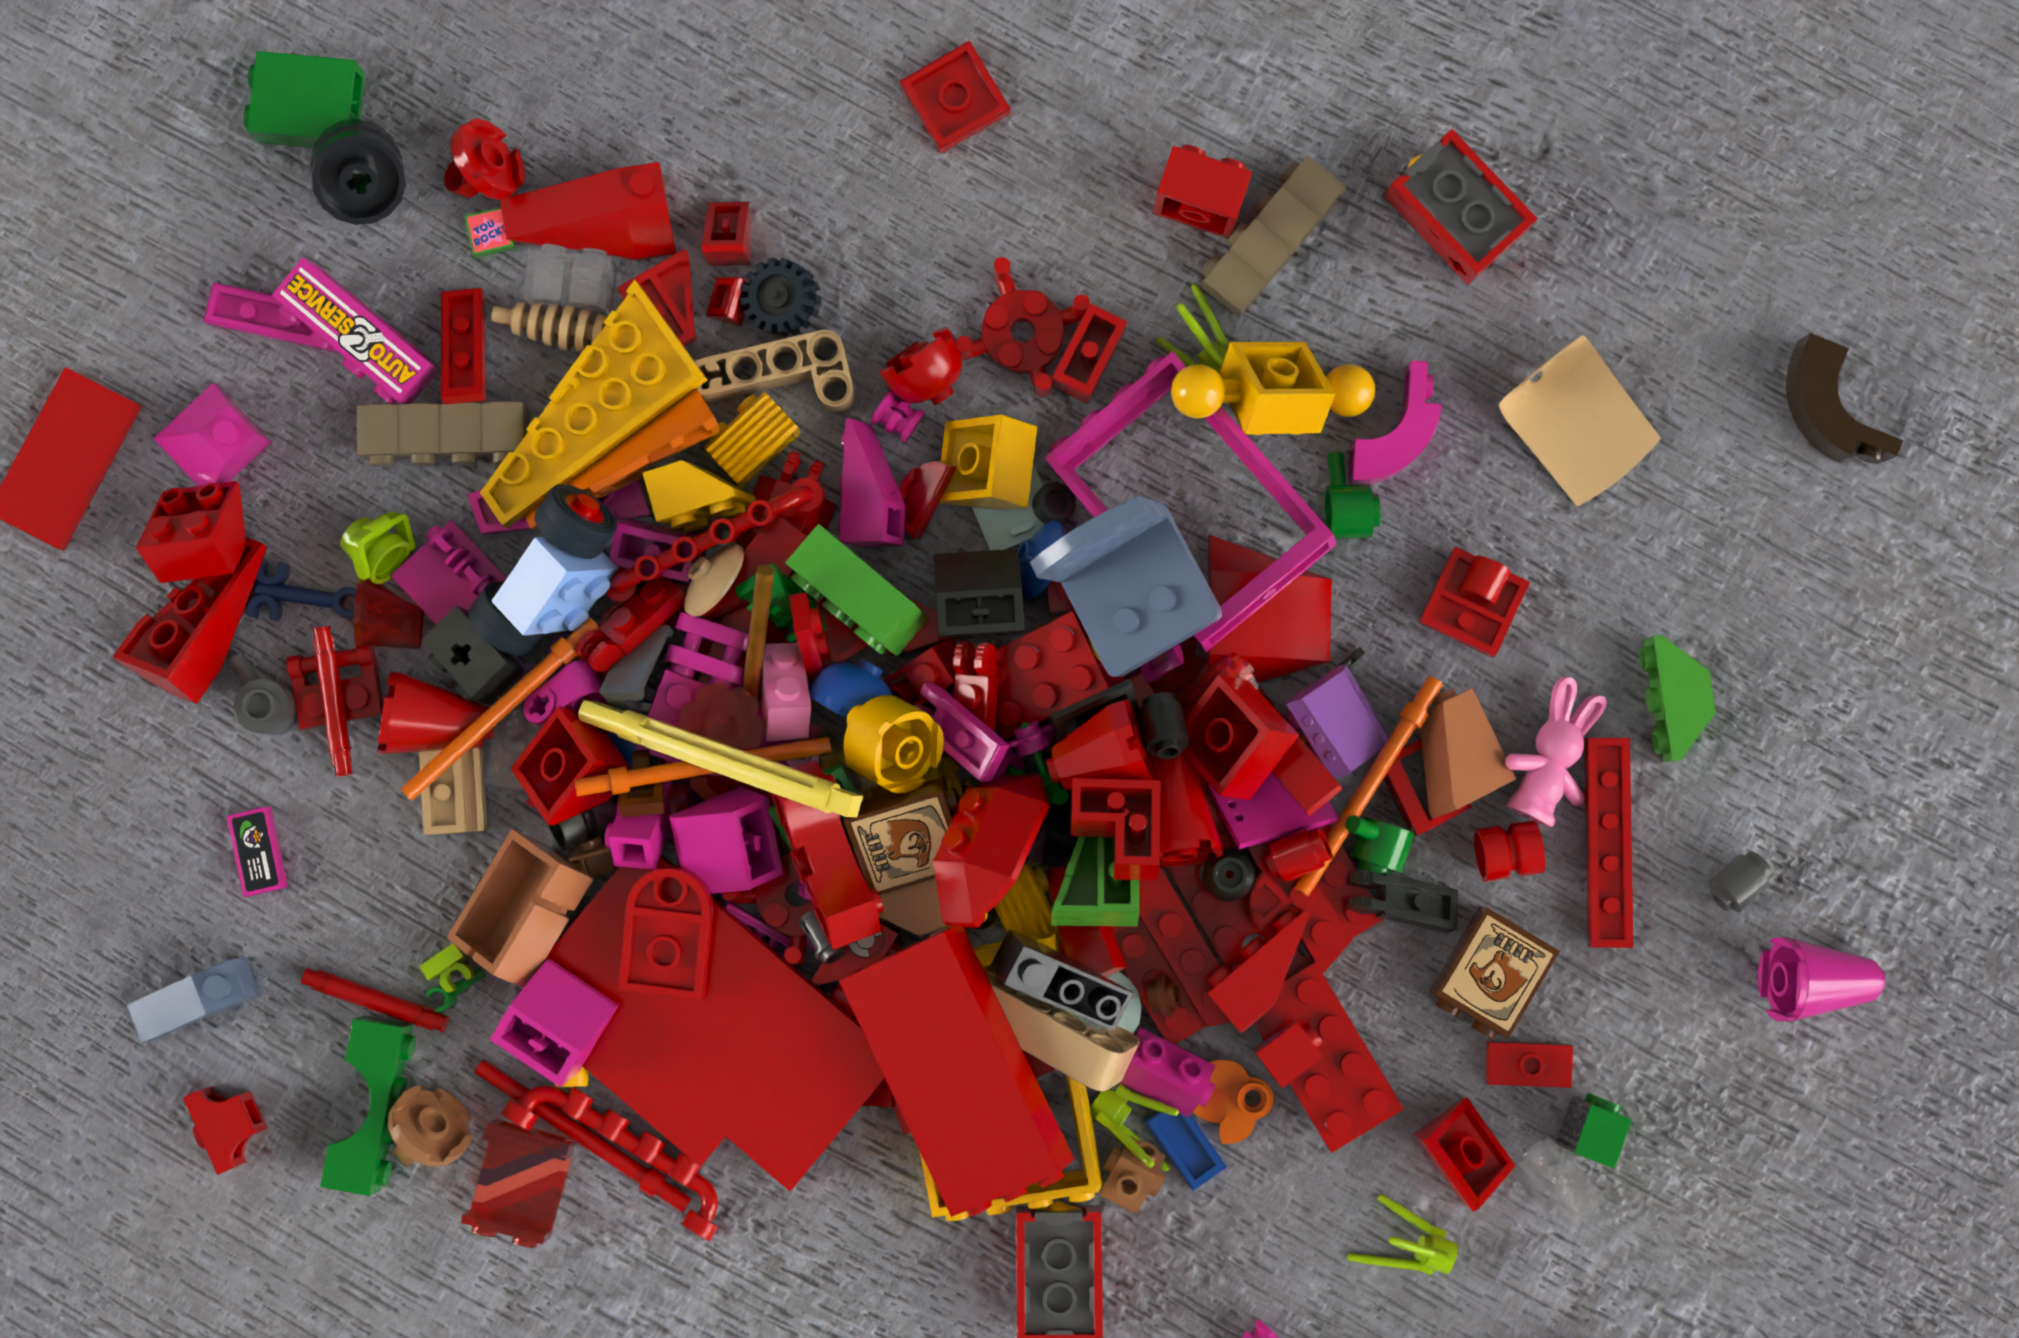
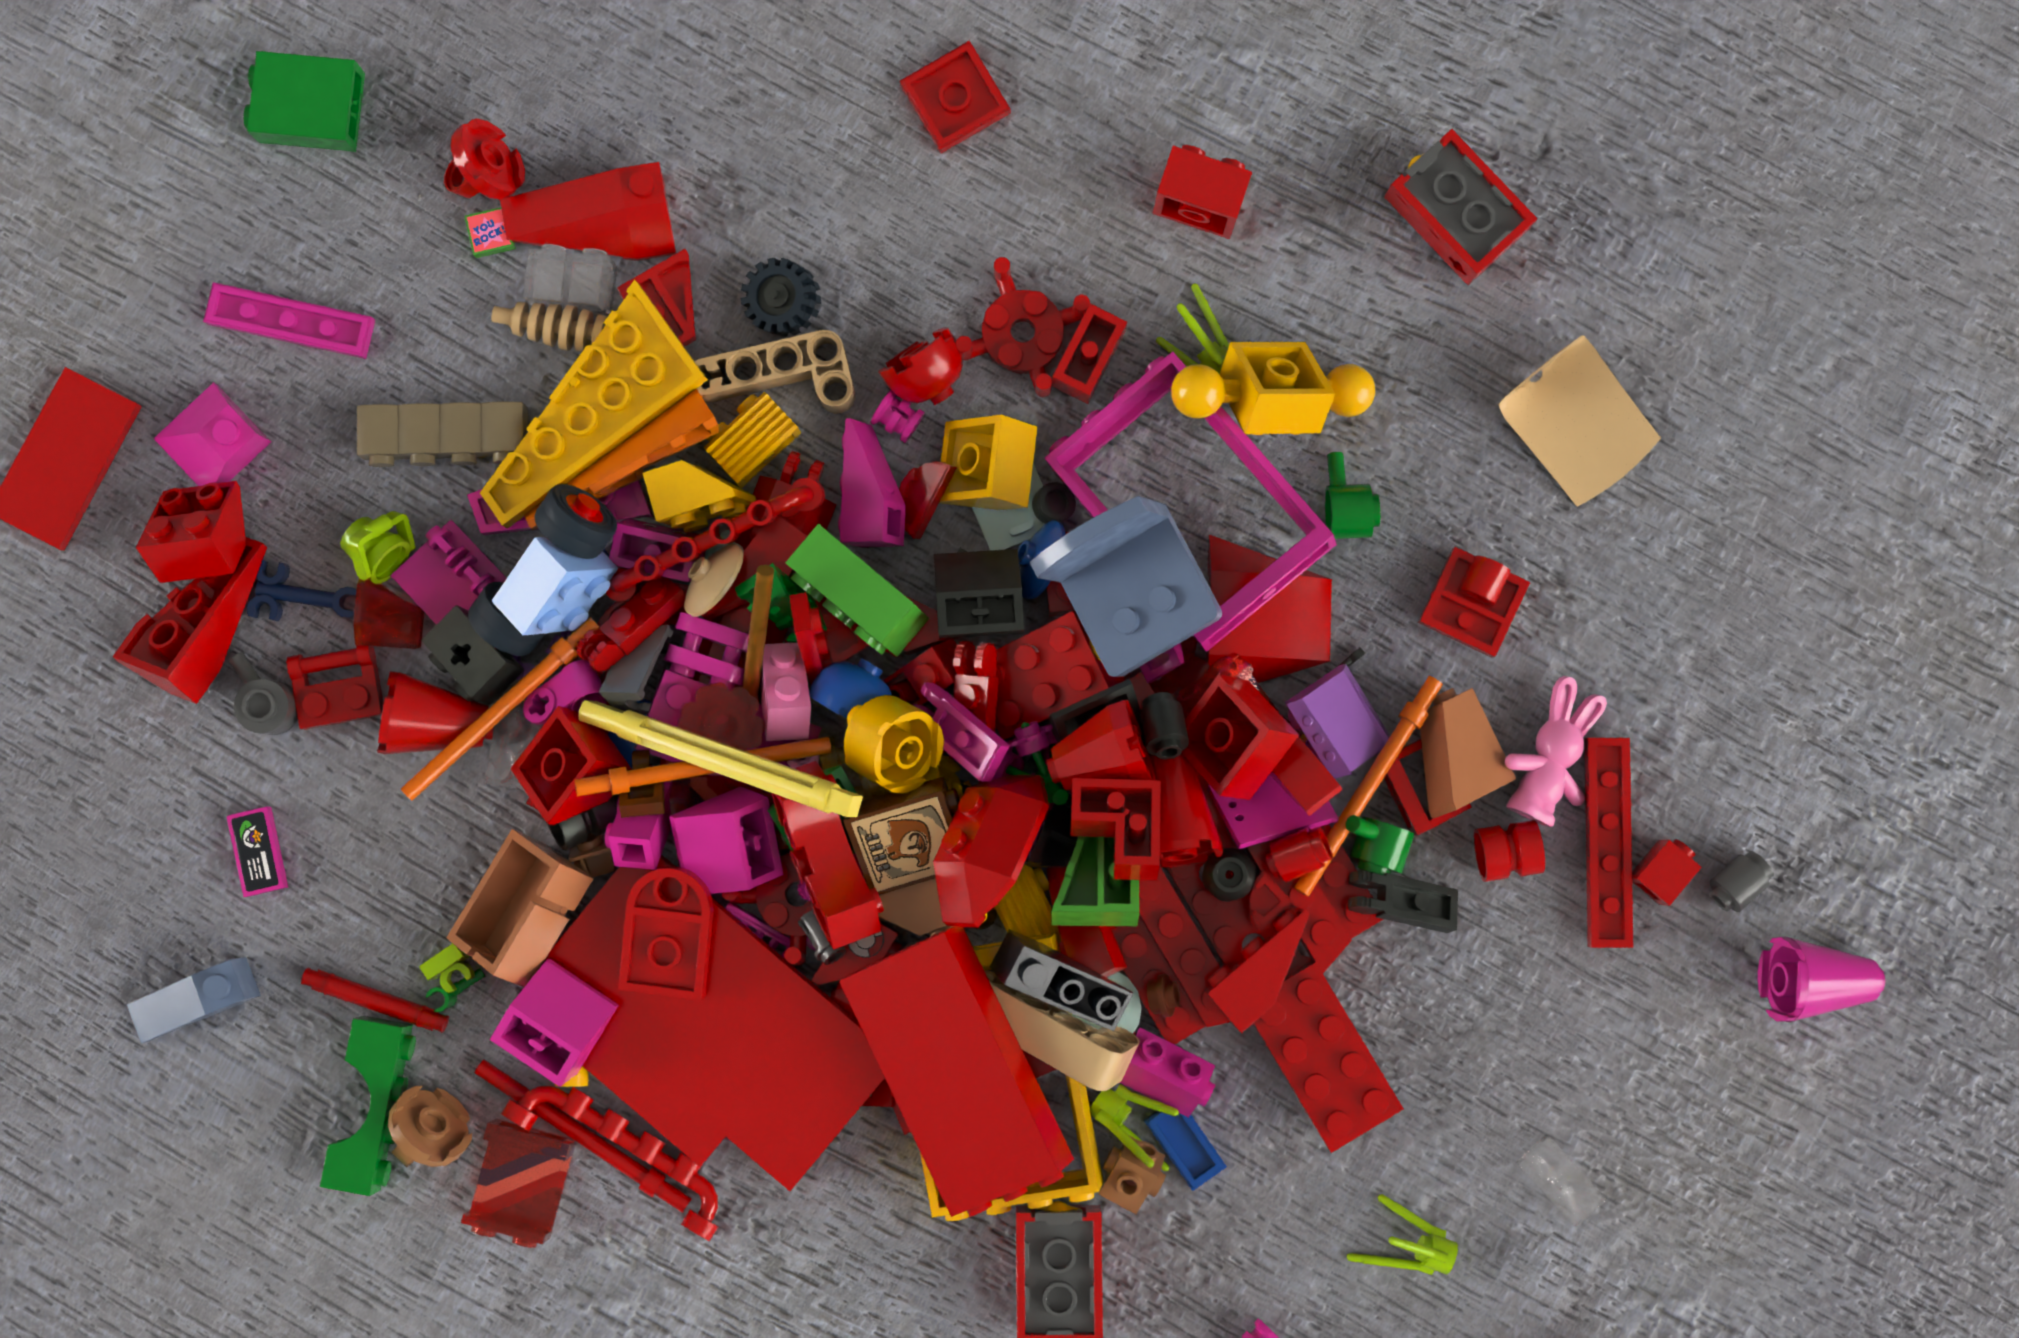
red brick [183,1086,268,1175] -> none
brick [271,257,441,405] -> none
black wheel [310,119,406,225] -> none
red piece [312,626,353,777] -> none
tan plate [419,747,488,835] -> none
red tile [441,288,486,405] -> none
red slope [701,201,750,266] -> none
red slope [706,277,748,327] -> none
orange plate [1193,1059,1274,1144] -> none
dark tan brick [1201,156,1346,318] -> none
red brick [1252,1019,1324,1088] -> none
dark pink arch [1347,360,1442,485] -> none
red slope [1413,1097,1516,1212] -> none
brick [1429,906,1560,1040] -> none
red plate [1485,1041,1573,1088] -> none
green brick [1555,1093,1632,1169] -> none
bright green slope [1639,635,1716,762] -> none
dark brown arch [1786,333,1904,464] -> none
none -> red brick [1632,839,1702,906]

